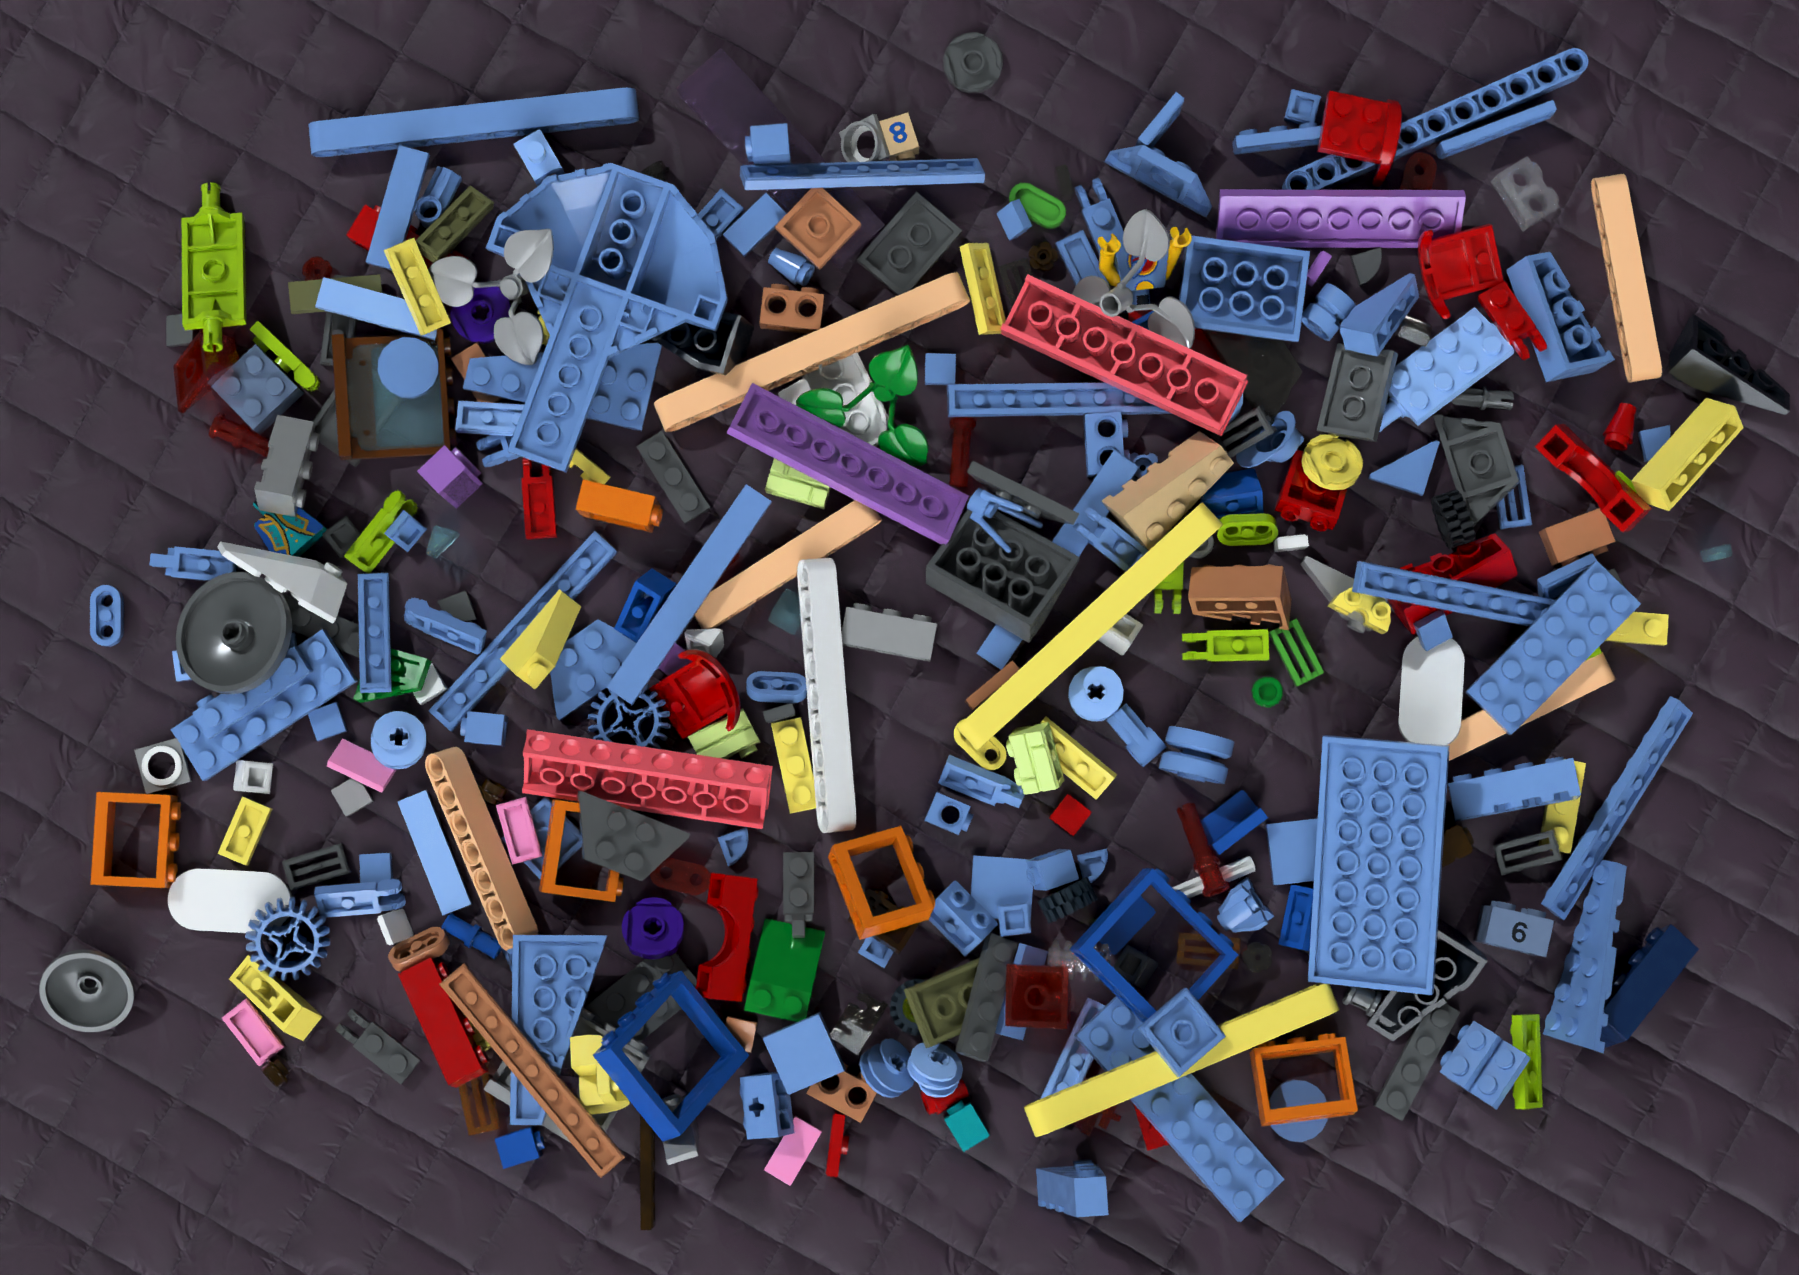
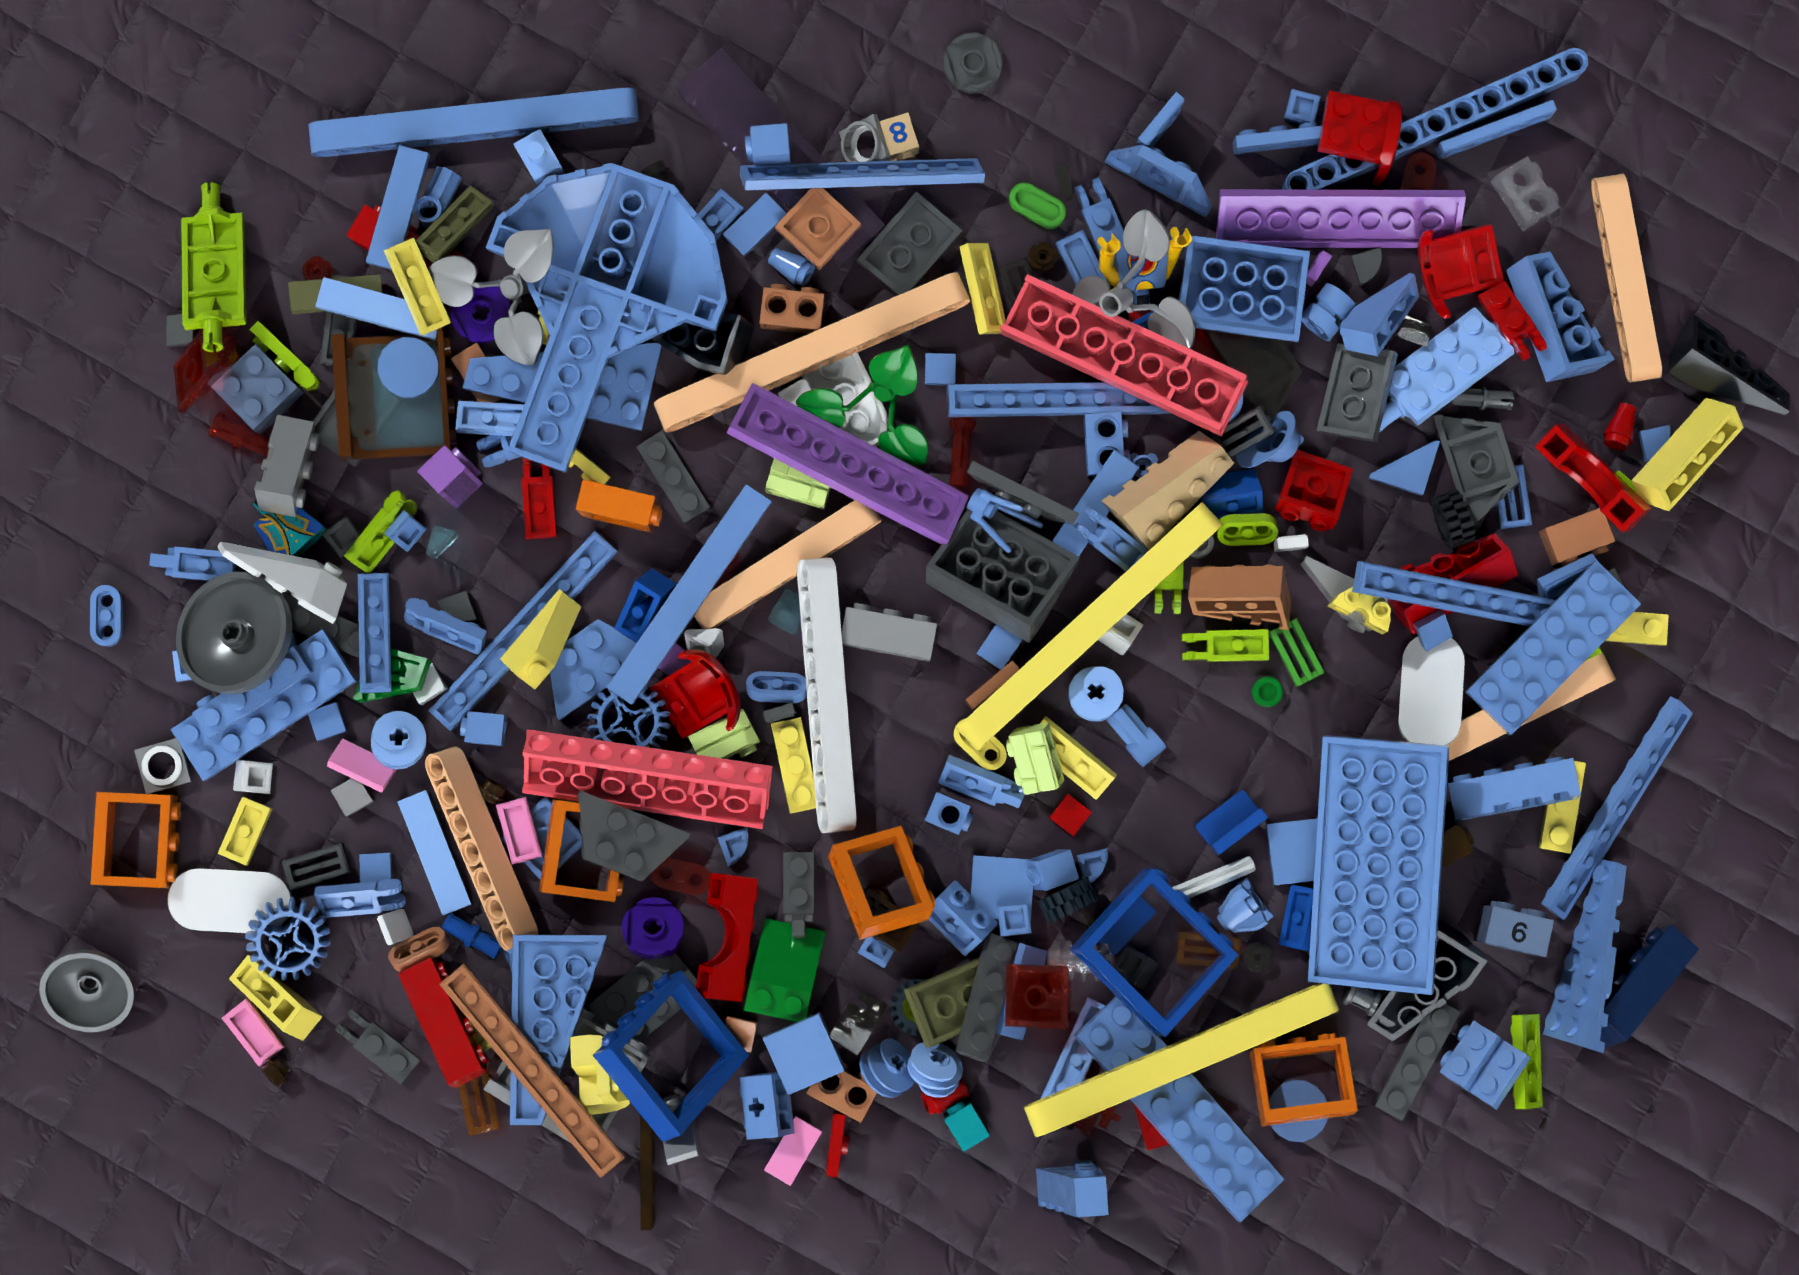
blue brick [495,1125,545,1169] -> none
medium blue tile [997,199,1032,241] -> none
medium blue tile [1138,987,1226,1077] -> none
medium blue wheel [1159,726,1235,784] -> none
clear red pin [1176,803,1230,897] -> none
light yellow tile [1301,434,1363,490] -> none
dark grey tile [1493,829,1563,875] -> none
clear light blue tile [1700,543,1733,562] -> none

